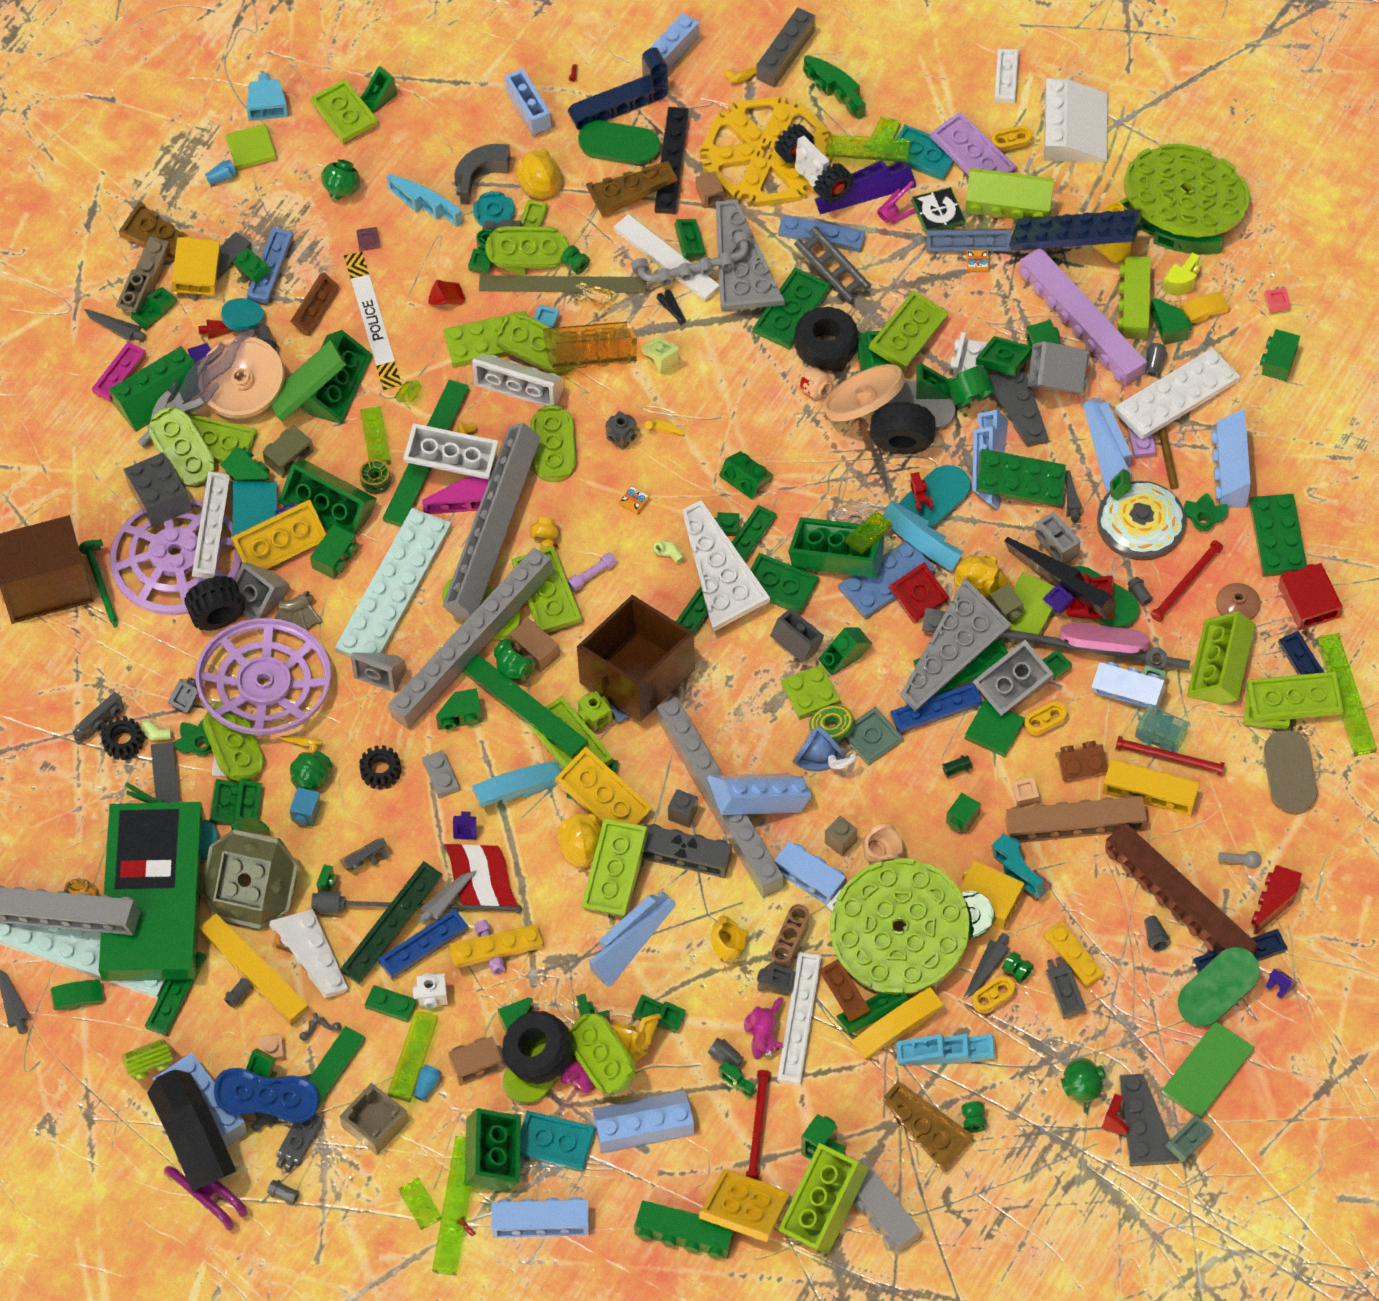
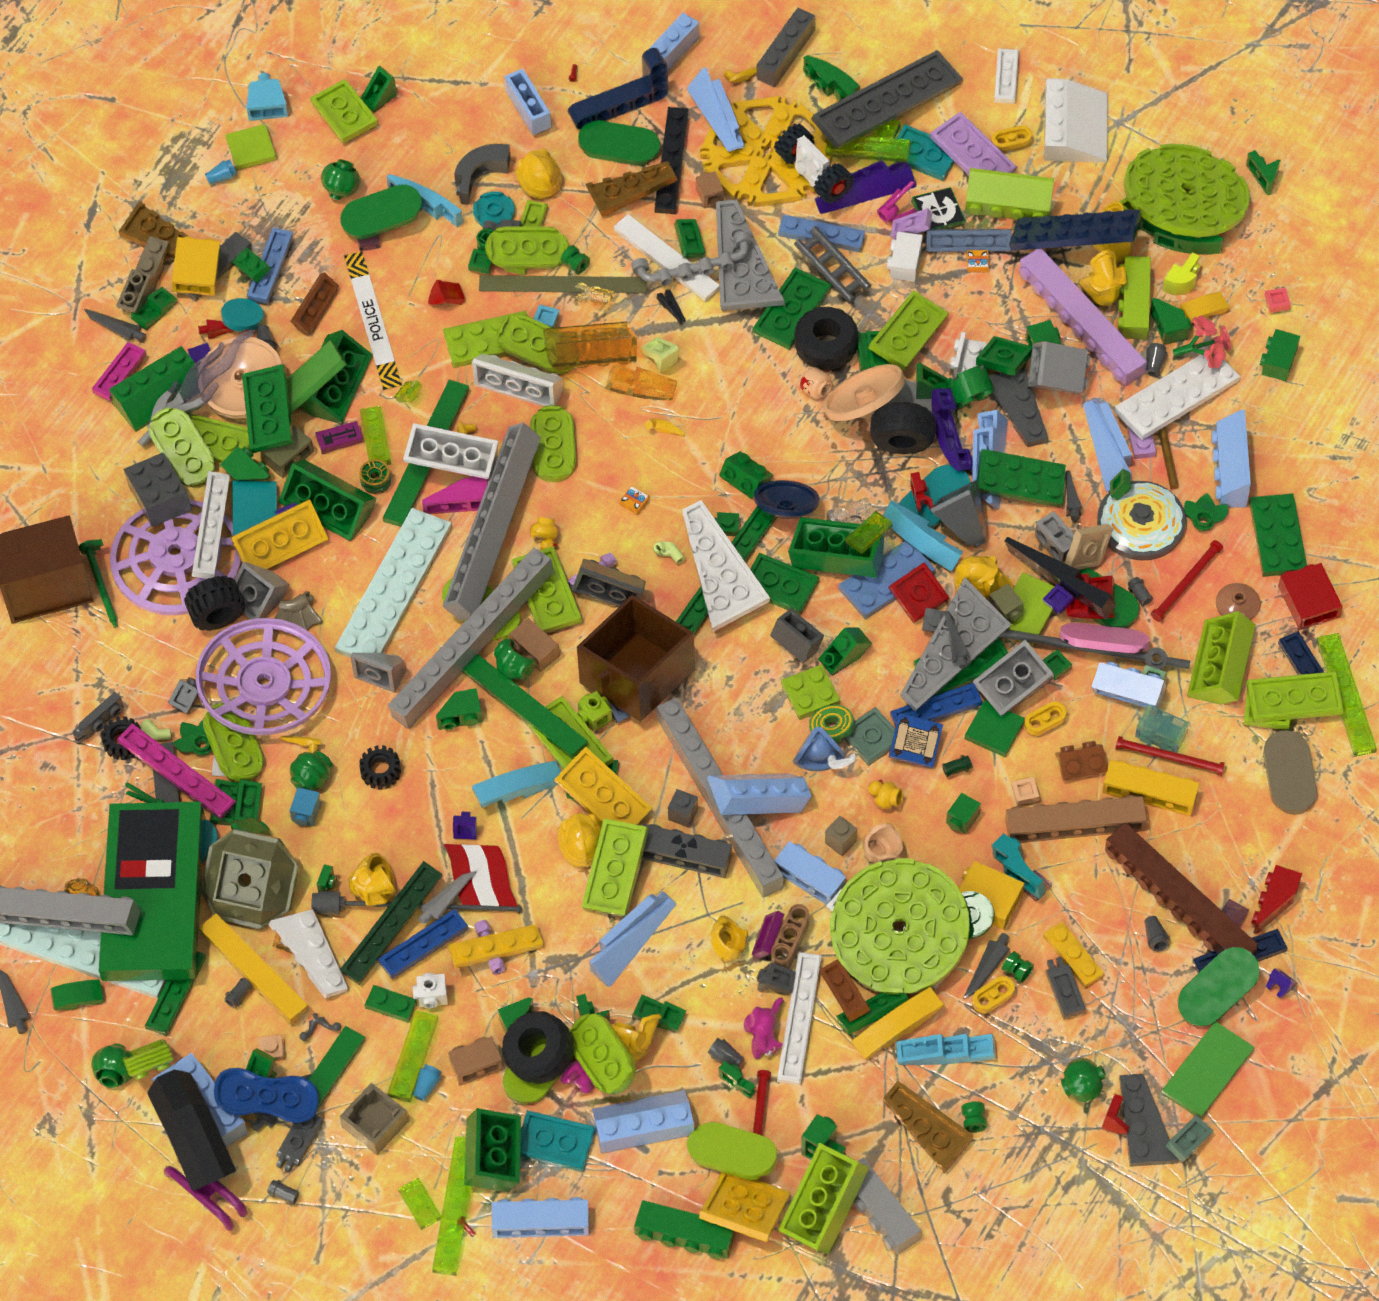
green brick [310,524,358,579] -> none
dark grey plate [340,838,388,870] -> none
light grey plate [422,750,460,799] -> none
dark grey brick [605,411,637,450] -> none
light grey bar [1218,851,1262,869] -> none
none -> green plant [91,1043,133,1088]
none -> dark pink tile [117,723,236,820]
none -> green plate [242,364,294,453]
none -> magenta tile [315,421,363,454]
none -> green tile [340,184,423,239]
none -> yellow head [348,853,396,906]
none -> dark grey slope [572,558,646,607]
none -> clear yellow slope [605,363,677,400]
none -> light blue wedge [687,67,744,151]
none -> lime tile [687,1122,778,1180]
none -> magenta tile [752,911,785,959]
none -> dark blue dish [754,480,820,519]
none -> dark grey plate [811,50,963,149]
none -> yellow animal [868,780,903,809]
none -> white brick [887,232,923,282]
none -> tile [888,713,943,769]
none -> lavender plate [891,208,933,240]
none -> dark purple slope [931,388,973,471]
none -> dark grey slope [931,480,988,548]
none -> dark grey piece [945,611,969,668]
none -> tan plate [1065,524,1113,570]
none -> yellow head [1078,250,1127,307]
none -> coral plant [1173,316,1231,369]
none -> tile [1222,899,1249,927]
none -> green slope [1246,150,1281,196]

